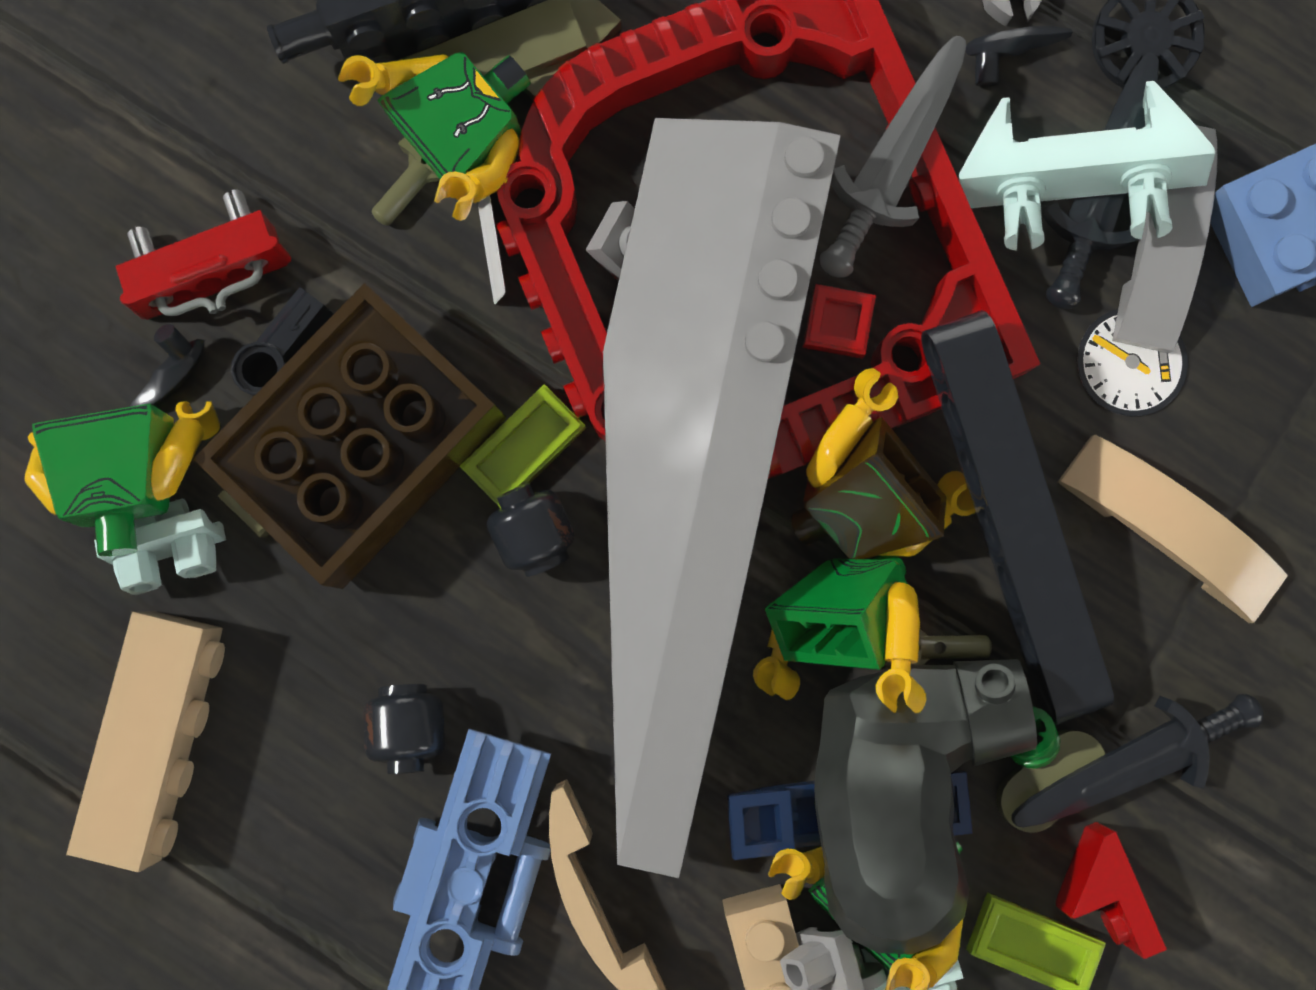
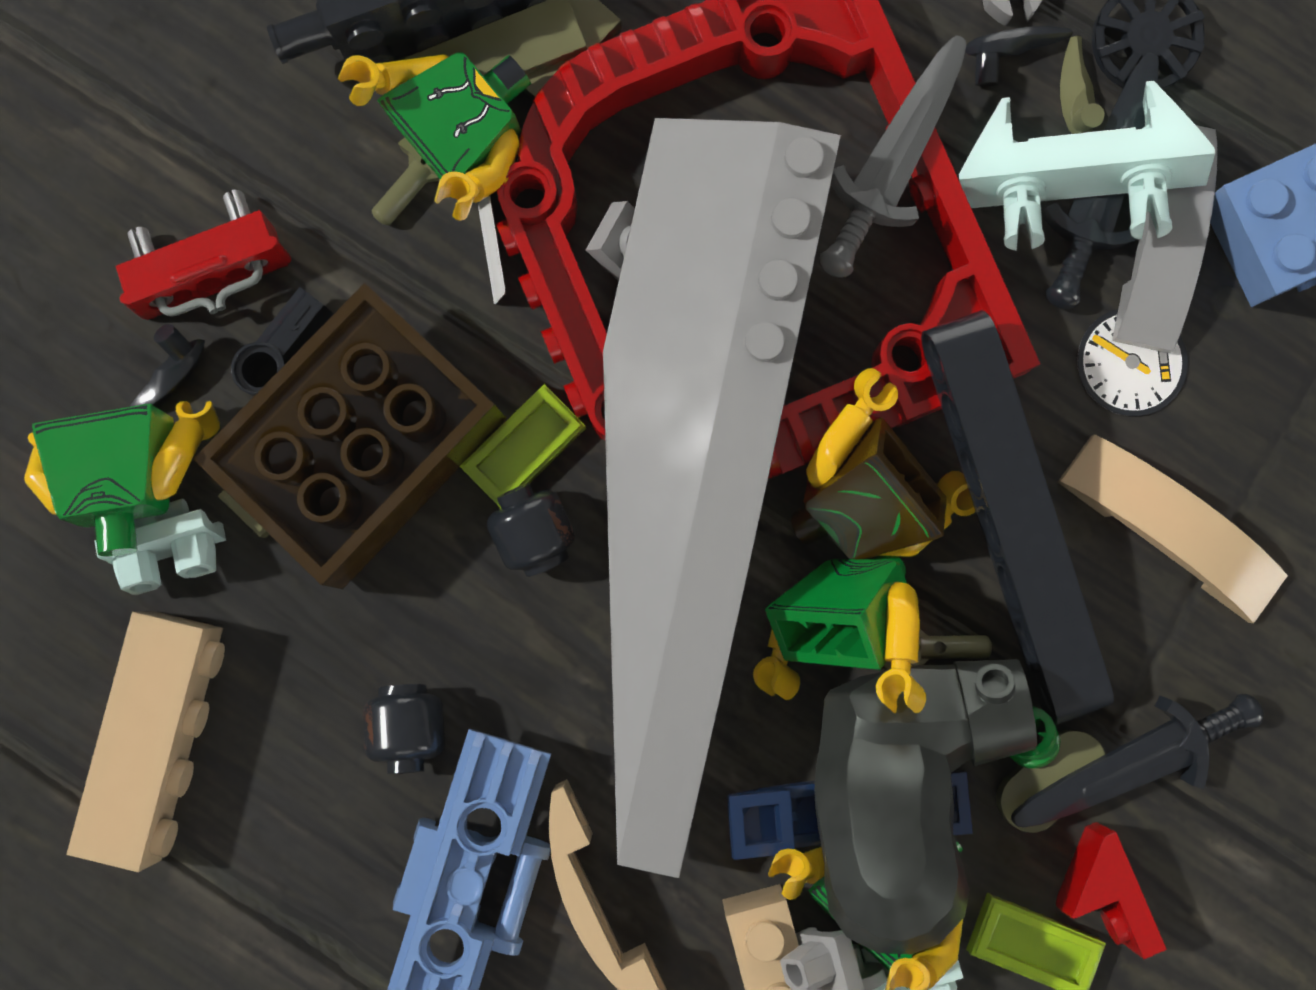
red tile [803,284,876,359] -> none
none -> olive bar [1060,36,1105,134]

